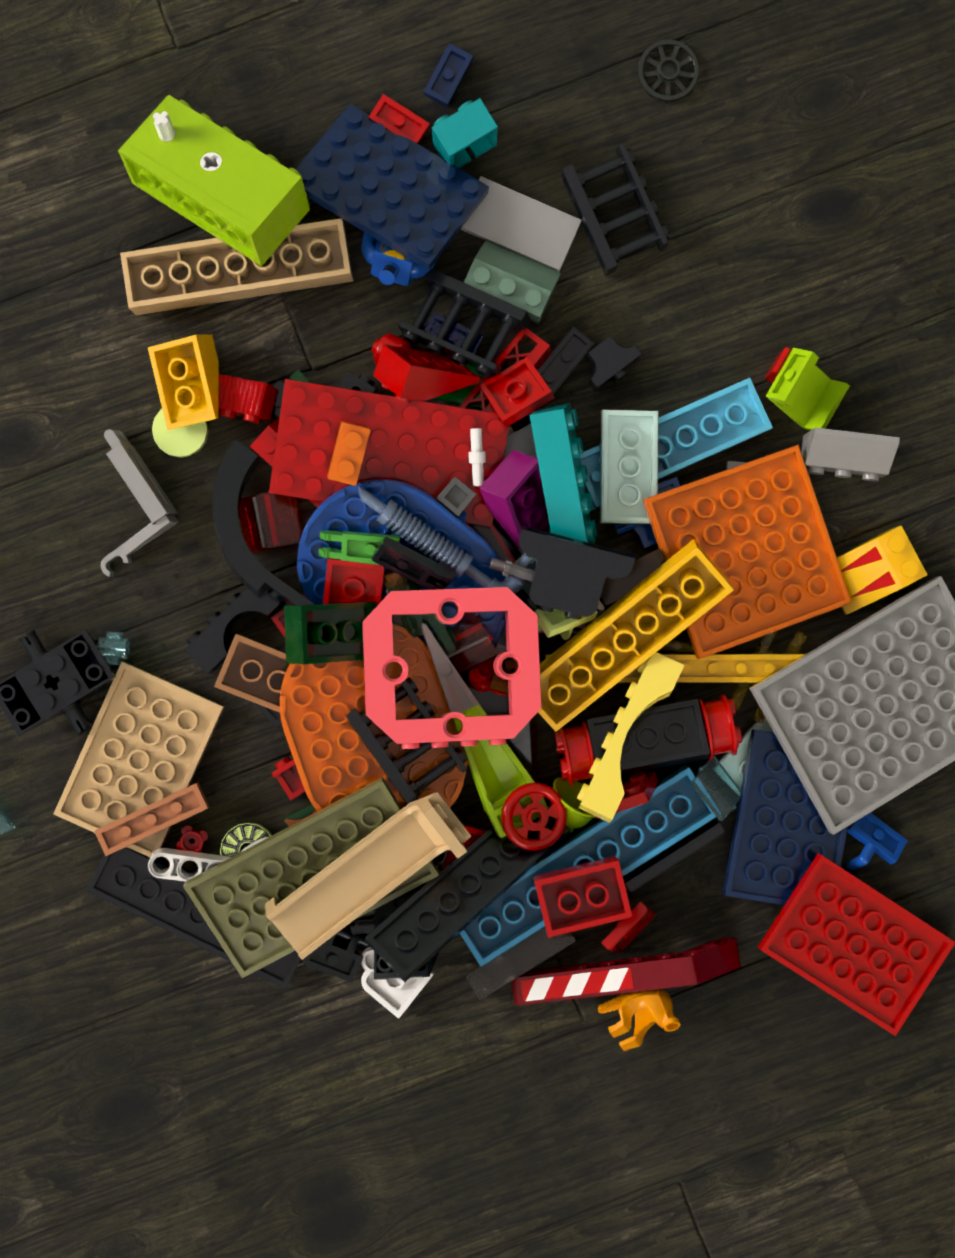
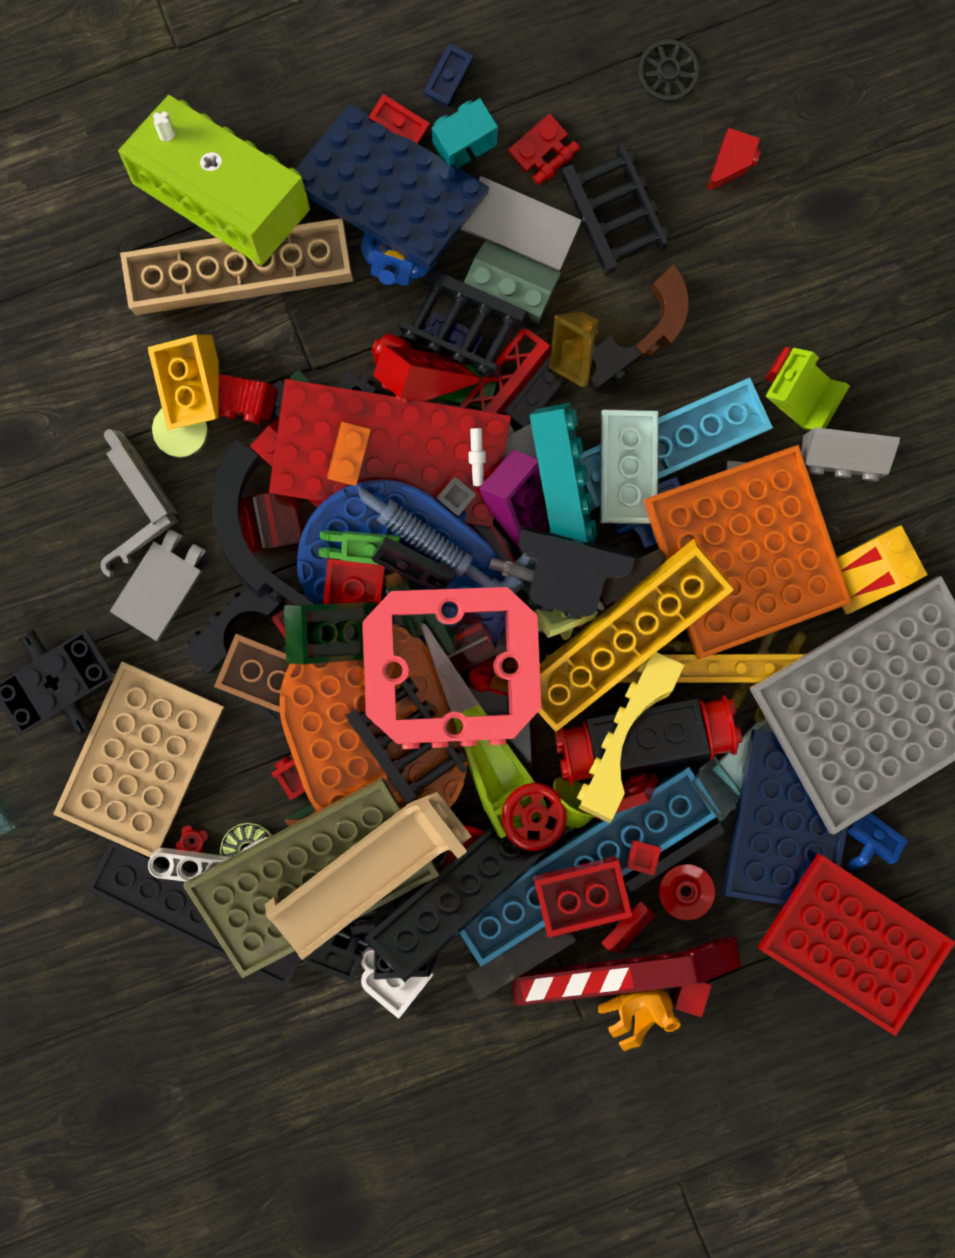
nougat plate [94,782,210,856] -> none
clear light blue gear [98,631,130,665] -> none
red plate [479,357,555,427] -> none
none -> light grey tile [110,529,206,641]
none -> red plate [508,113,580,186]
none -> clear yellow slope [549,311,599,387]
none -> red plate [626,840,661,875]
none -> reddish brown arch [636,265,689,359]
none -> red dish [659,864,715,920]
none -> red brick [672,980,712,1017]
none -> red slope [707,128,761,190]

